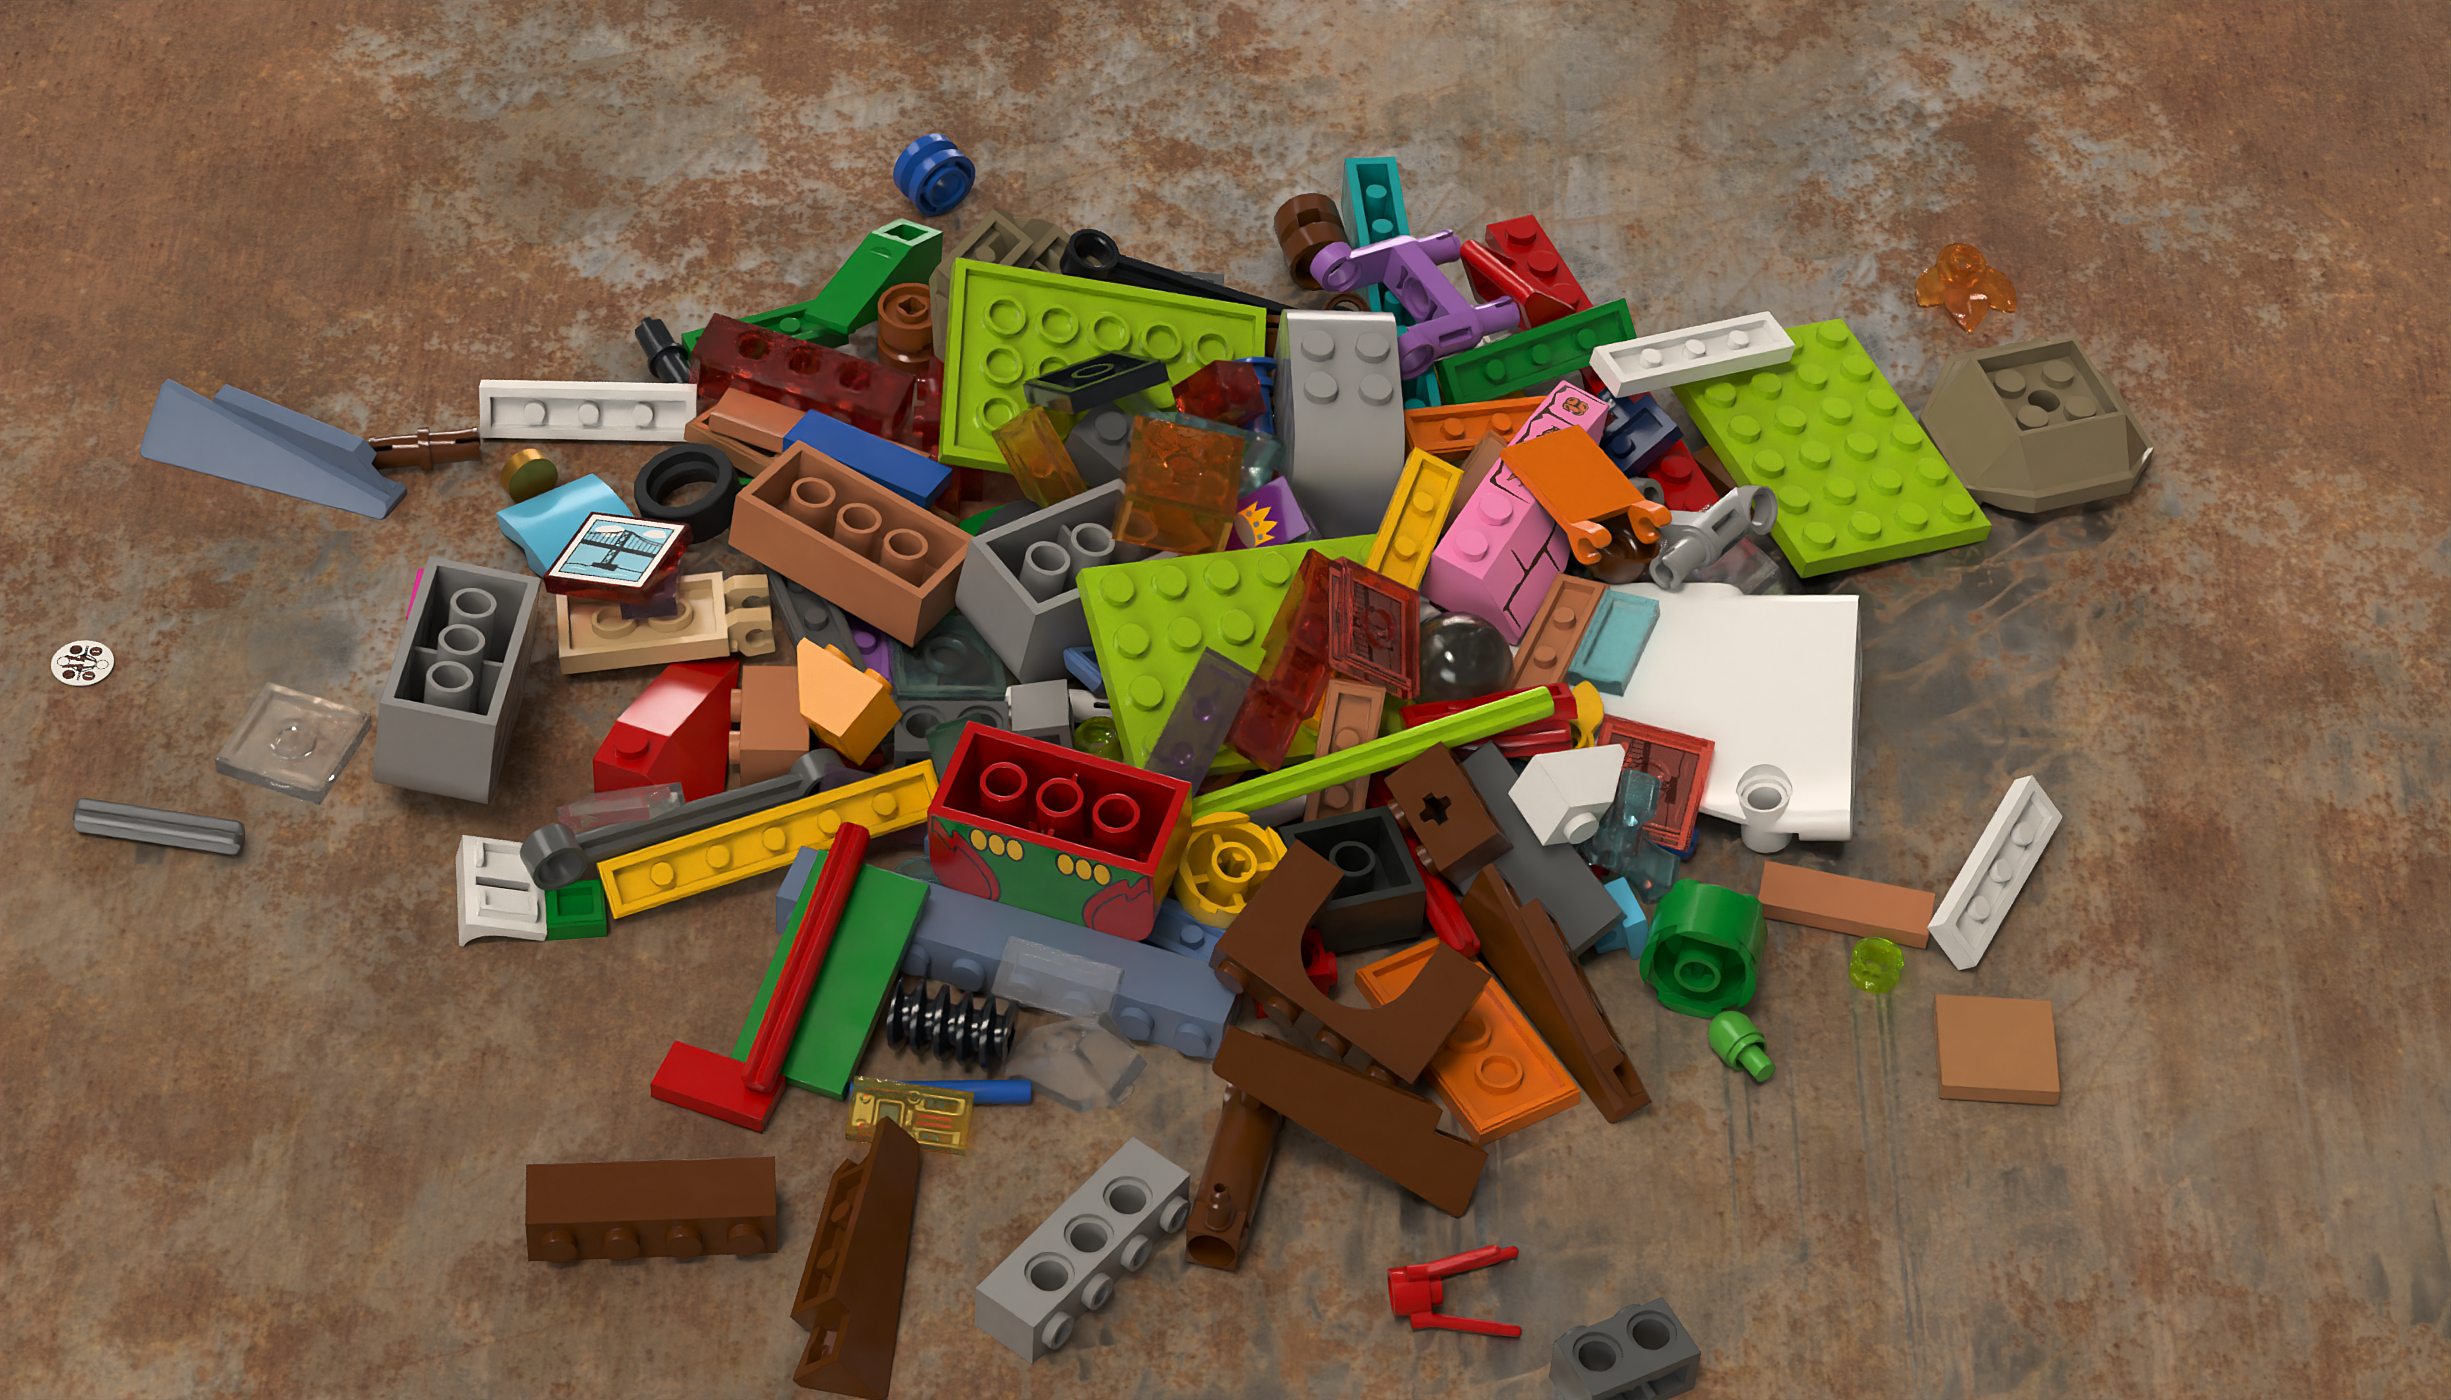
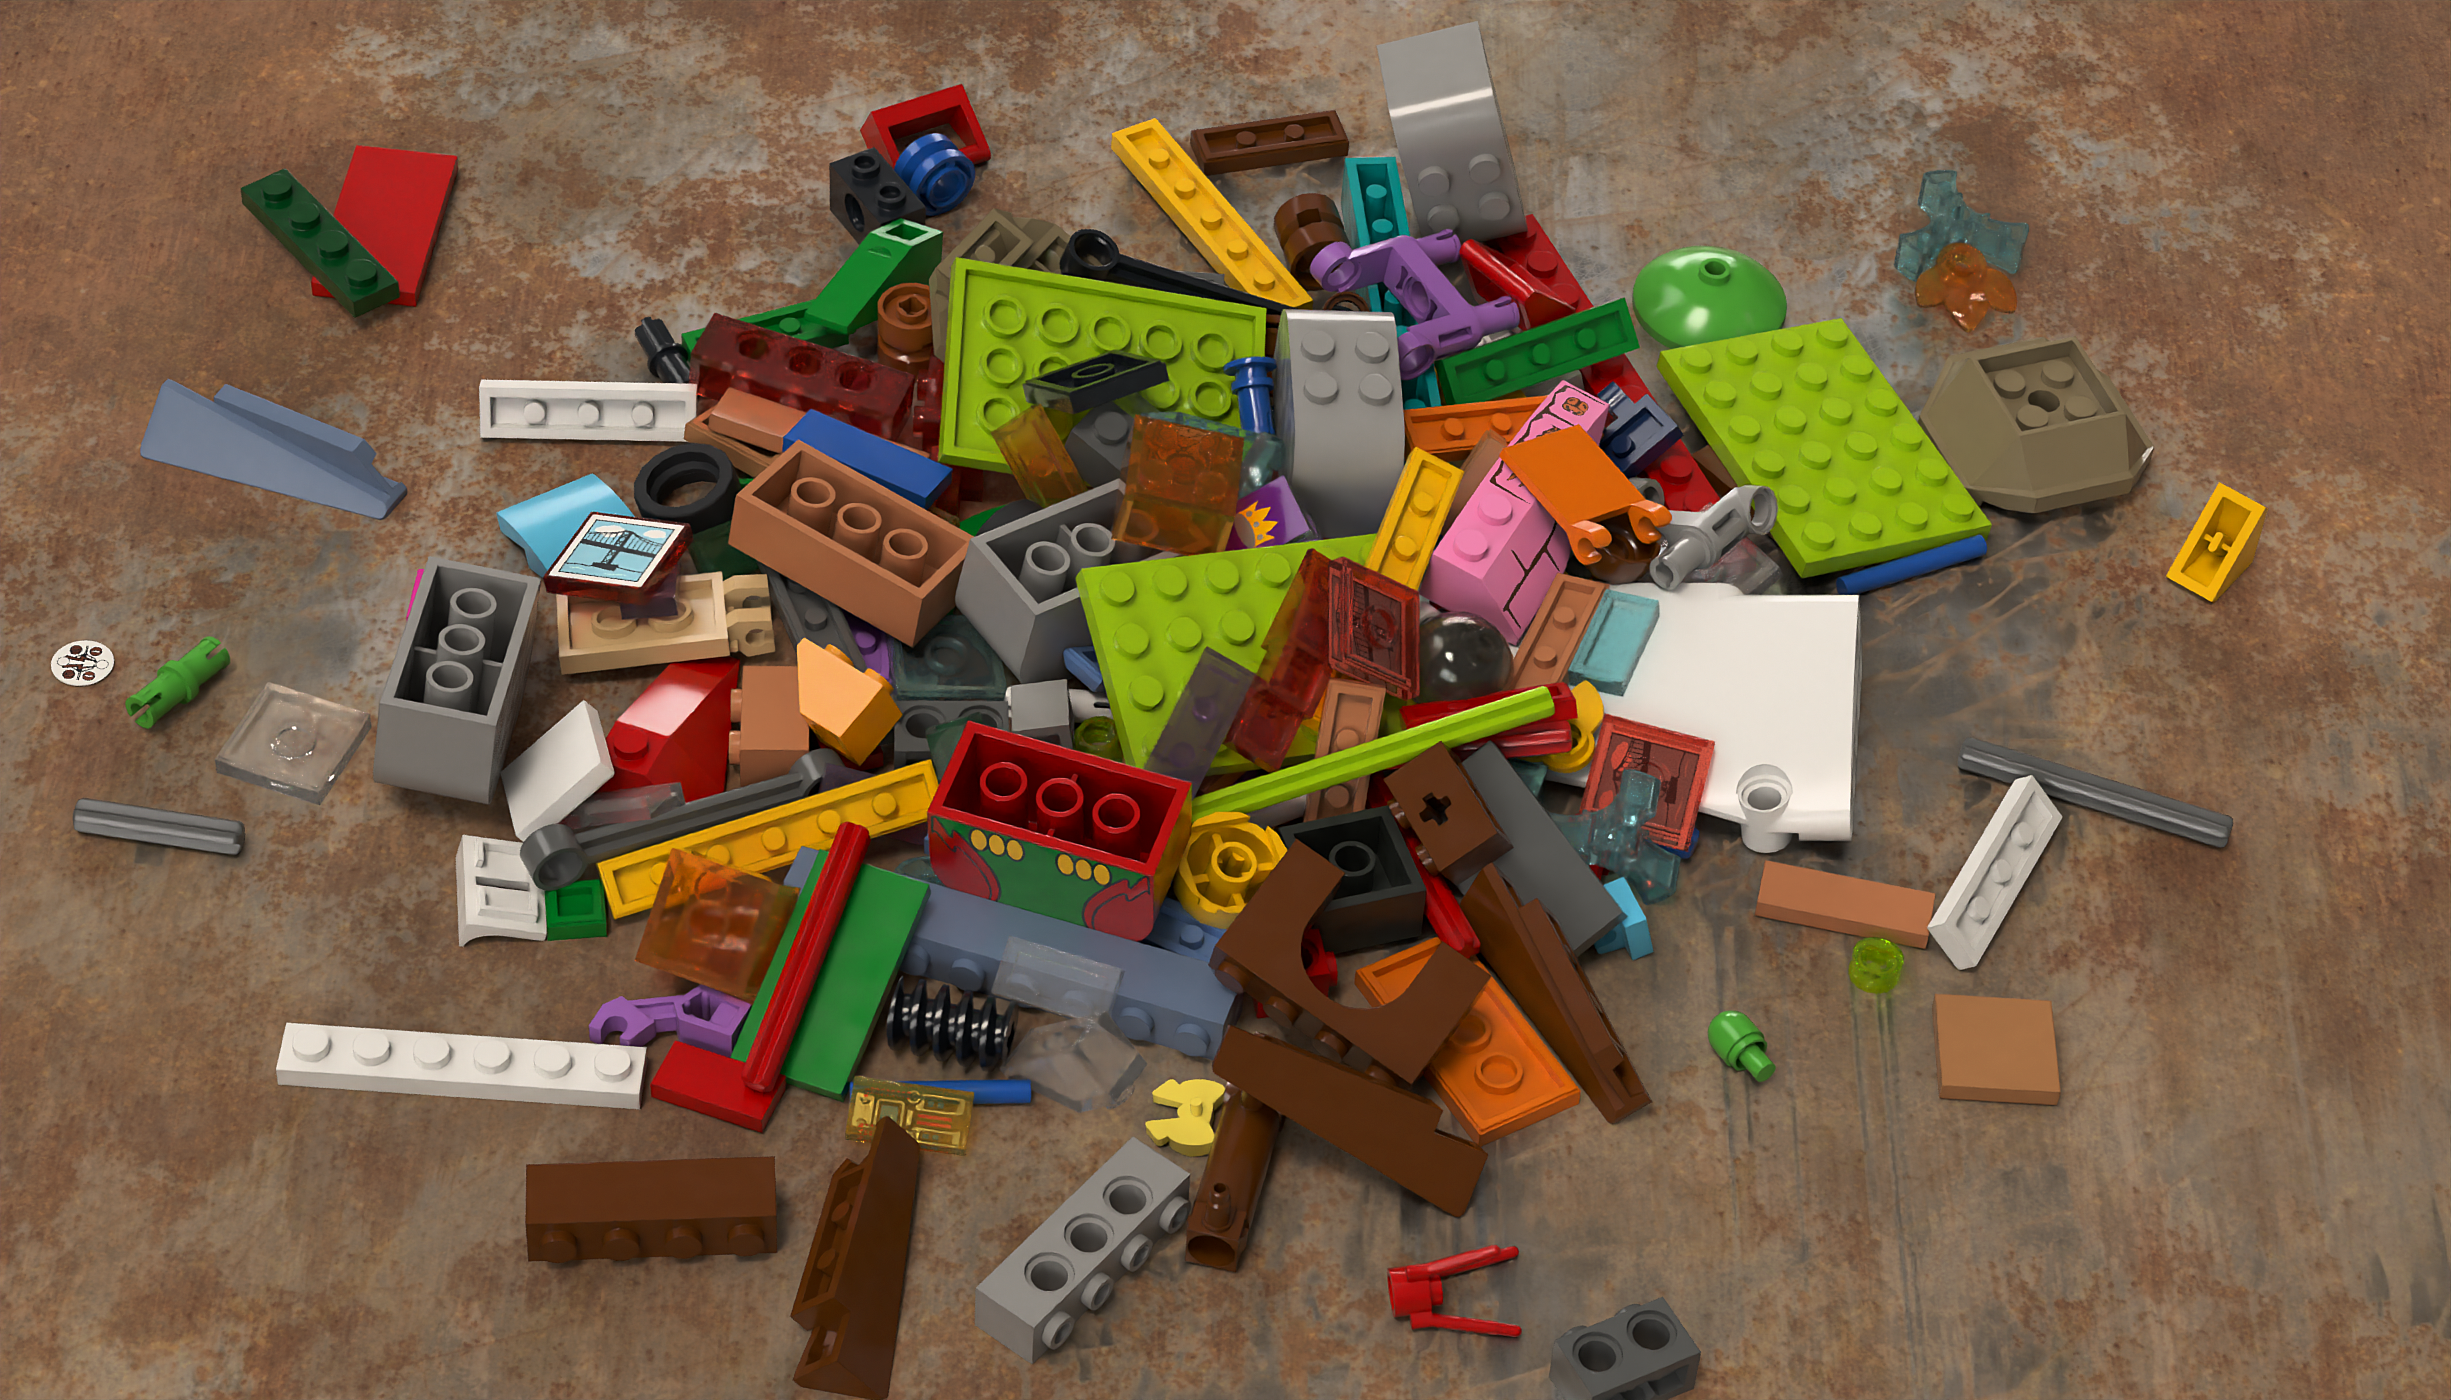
reddish brown pin [369,426,482,471] -> none
pearl gold tile [500,449,558,503] -> none
clear red brick [1171,360,1267,439] -> none
white slope [1508,744,1626,846] -> none
white plate [1589,311,1796,398] -> none
green brick [1639,878,1768,1018] -> none
none -> bright green pin [125,636,230,728]
none -> dark green plate [241,168,400,318]
none -> white plate [276,1023,647,1109]
none -> red tile [311,145,458,307]
none -> white tile [500,700,615,842]
none -> medium lavender piece [589,984,752,1058]
none -> clear orange brick [635,848,801,1000]
none -> clear green tile [684,520,759,581]
none -> black brick [829,147,926,245]
none -> red tile [860,84,991,169]
none -> yellow plate [1111,118,1313,310]
none -> light yellow piece [1145,1079,1225,1157]
none -> reddish brown tile [1190,110,1349,176]
none -> light grey brick [1376,21,1528,246]
none -> bright green dish [1632,245,1787,349]
none -> blue bar [1836,534,1987,595]
none -> clear light blue piece [1894,170,2029,282]
none -> dark grey axle [1958,737,2233,848]
none -> yellow slope [2166,482,2268,603]

